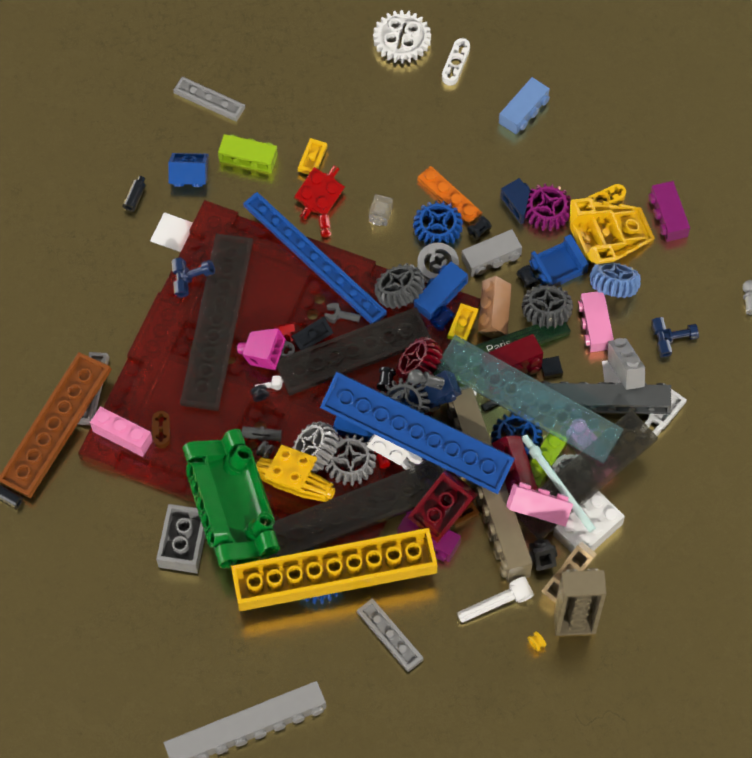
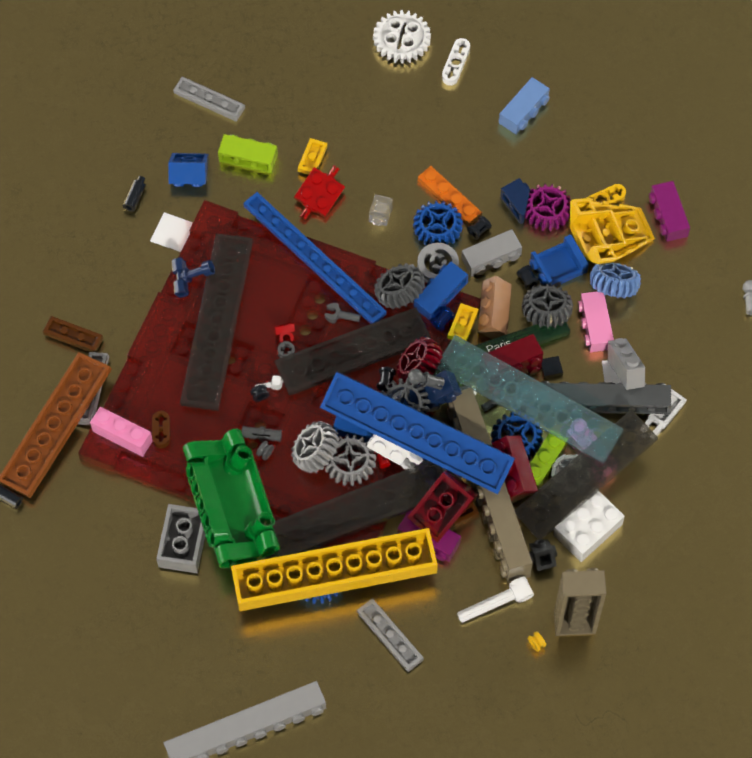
dark pink torso [237,329,286,370] -> none
yellow plate [256,445,335,502] -> none
black plate [291,317,334,353] -> none
red piece [318,215,331,238] -> none
bright pink brick [506,482,573,527] -> none
light aqua bar [522,434,596,533] -> none
tan arch [541,542,597,603] -> none
dark blue bar [651,317,699,358] -> none
none -> reddish brown plate [43,316,103,352]

